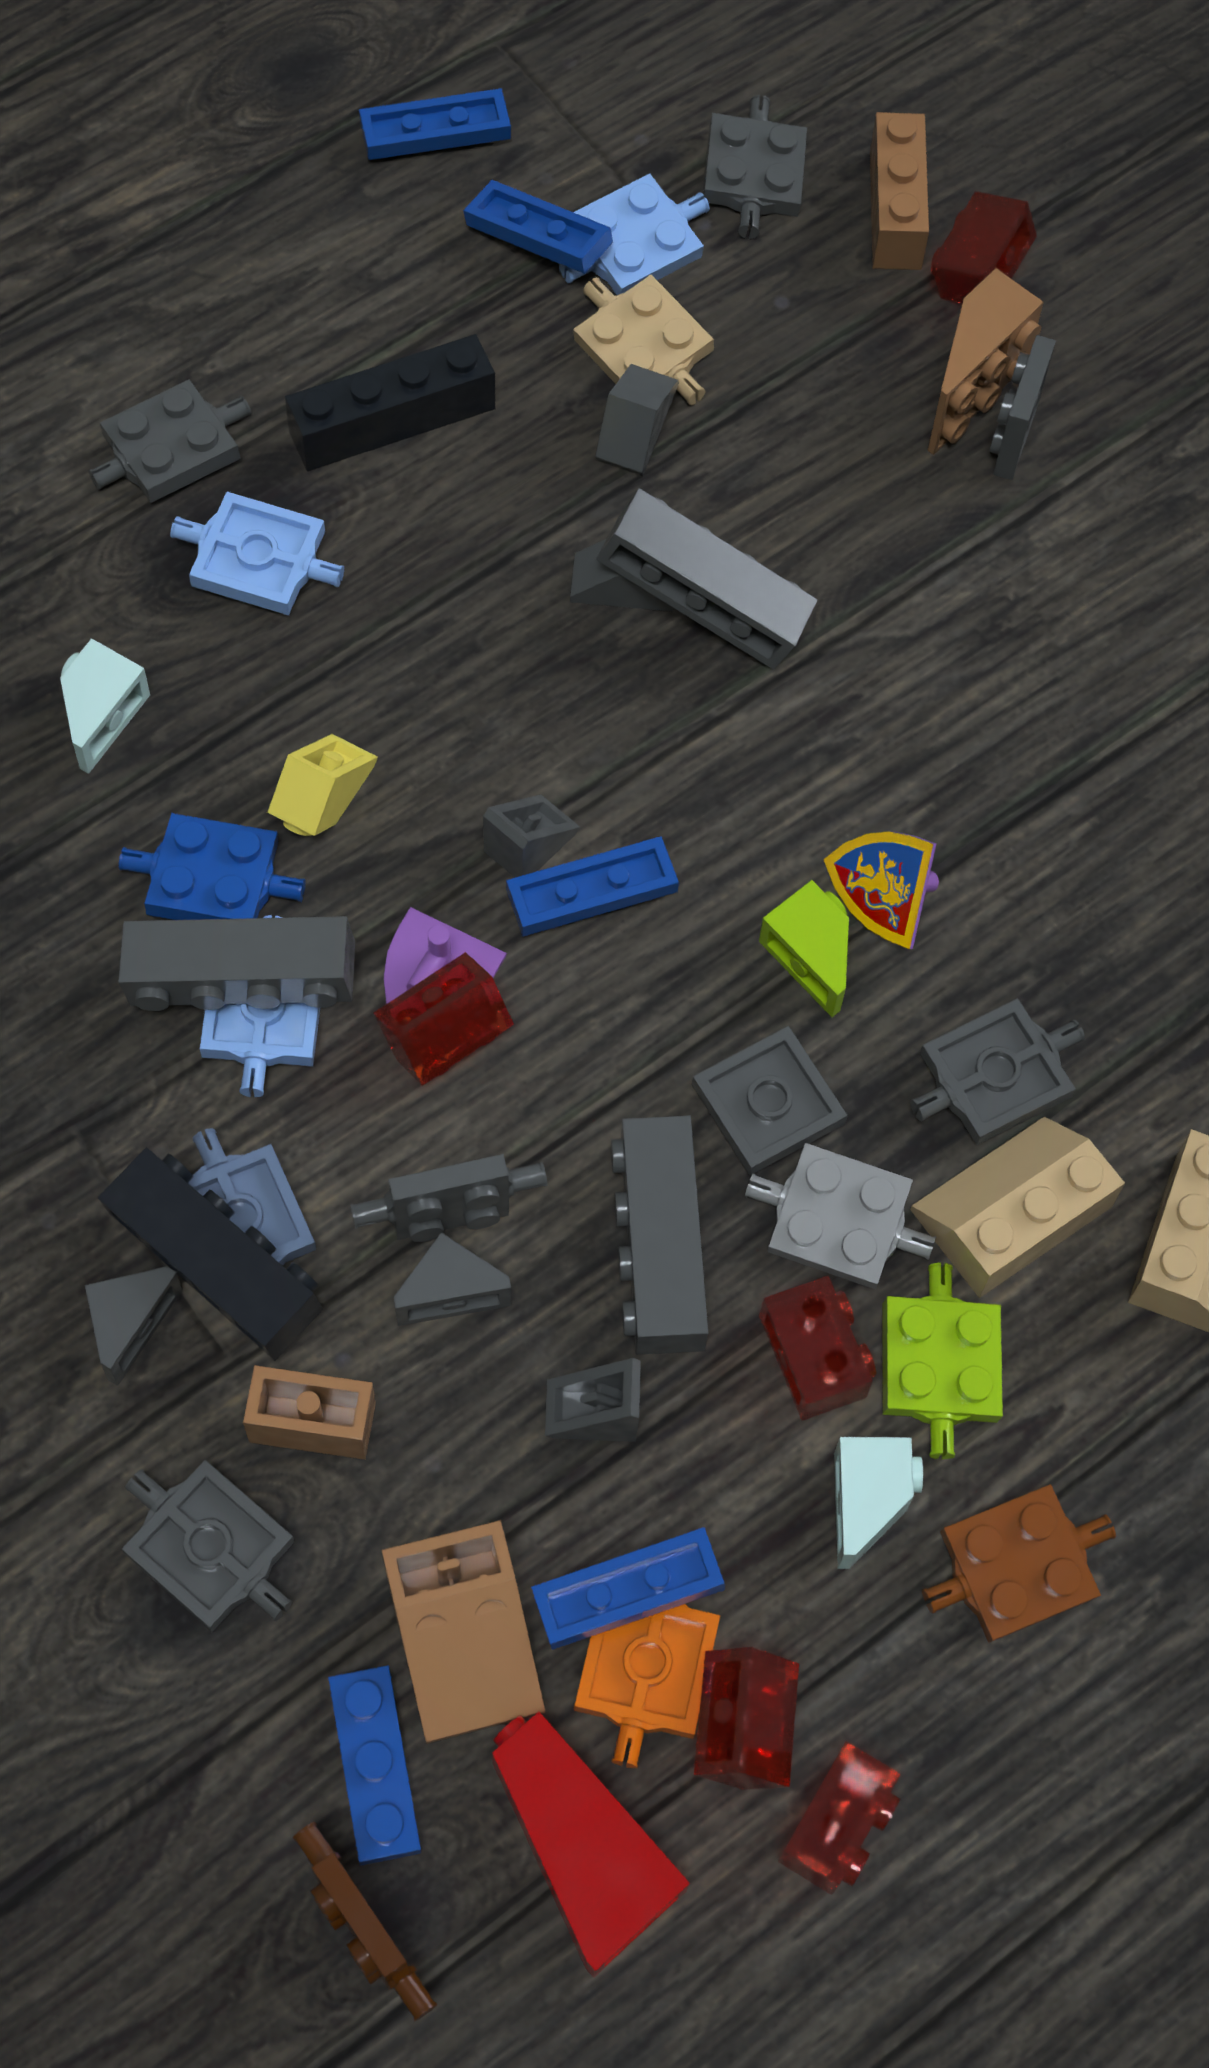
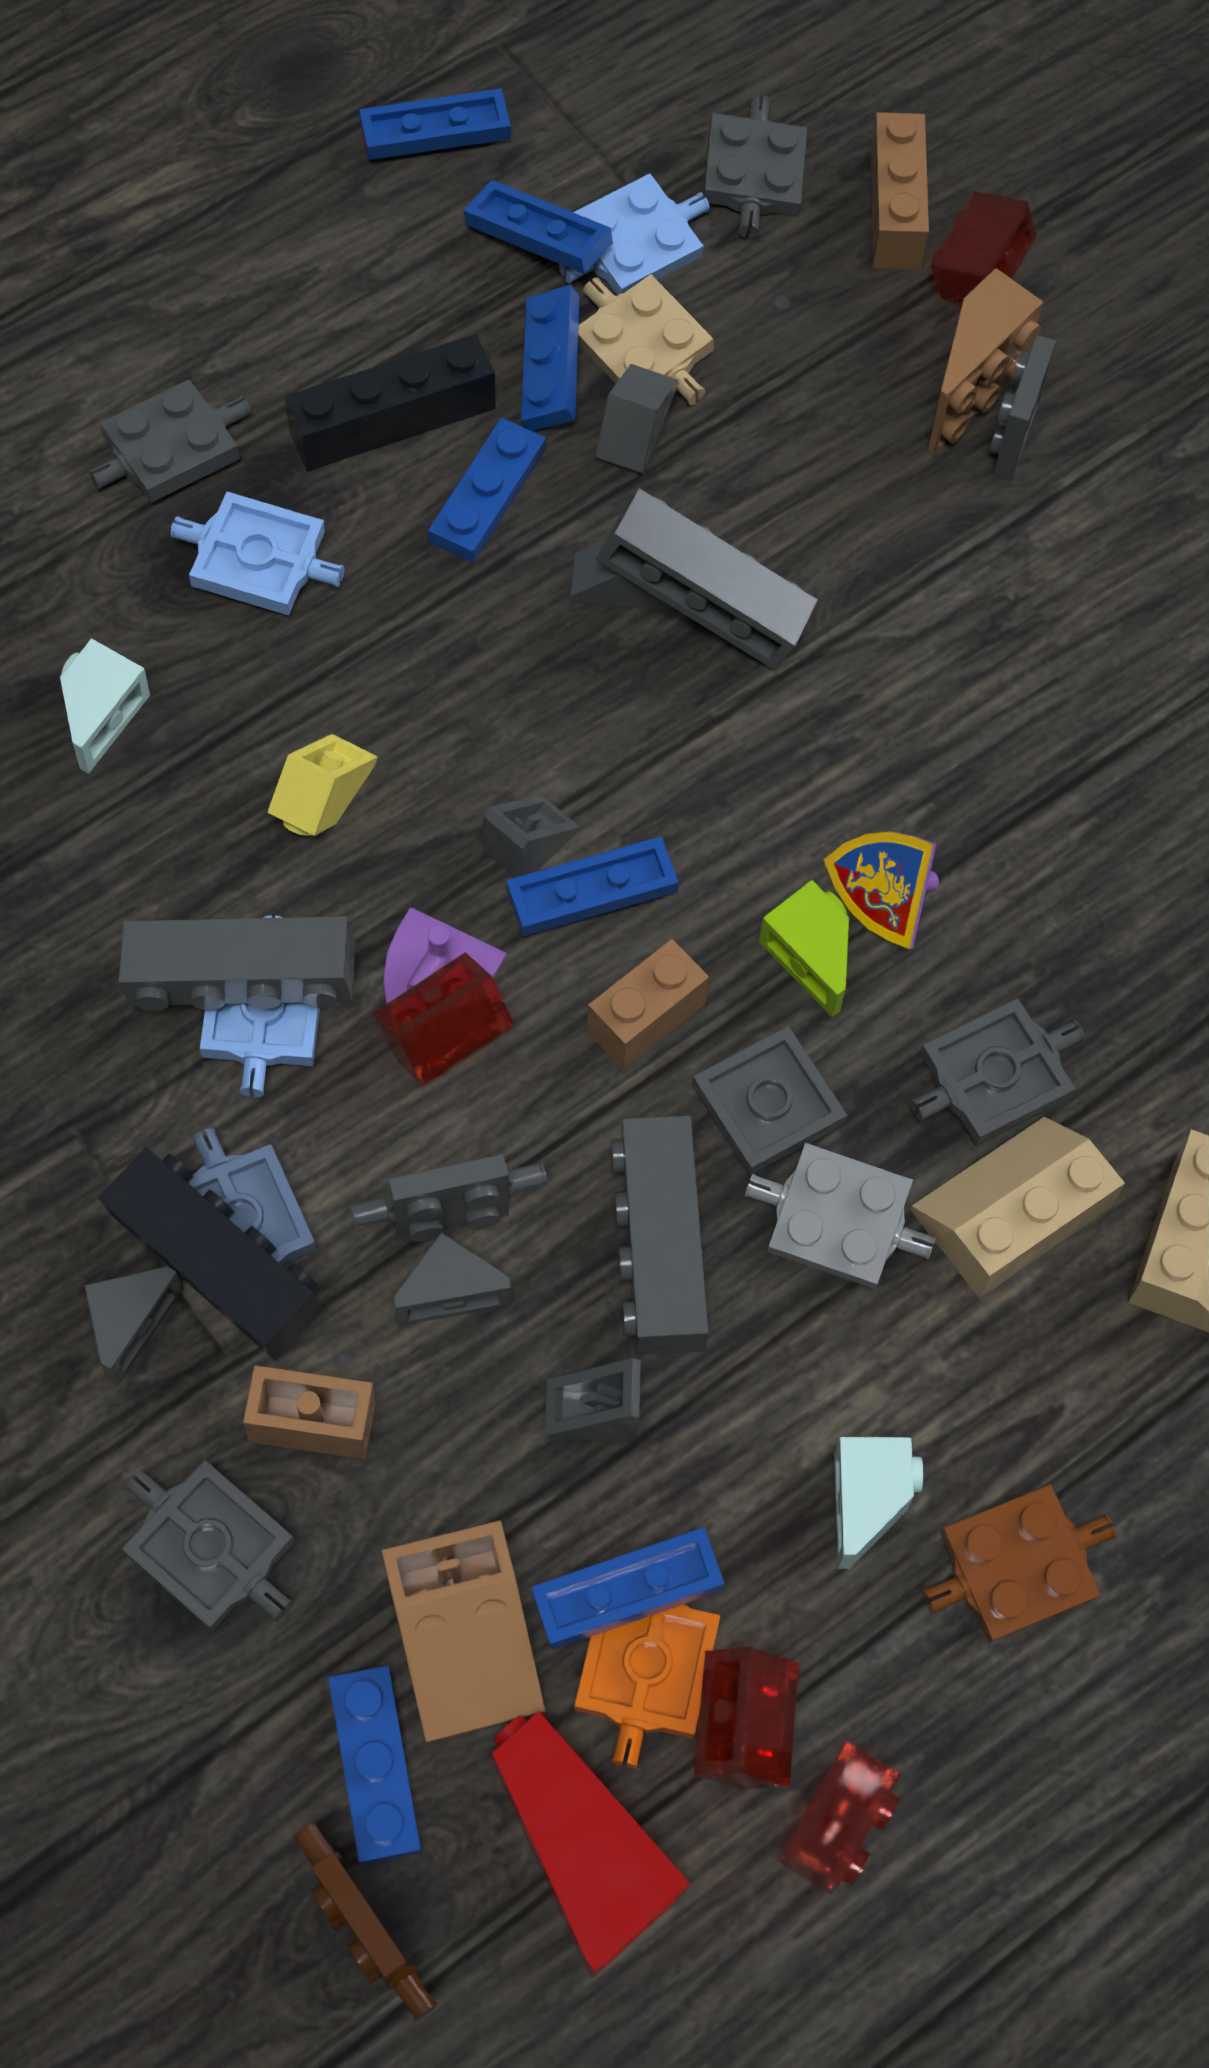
blue plate [119,813,306,920] -> none
clear red brick [759,1275,876,1421] -> none
lime plate [882,1263,1003,1460] -> none
none -> blue plate [428,417,546,563]
none -> blue plate [521,285,580,431]
none -> medium nougat brick [587,939,709,1070]

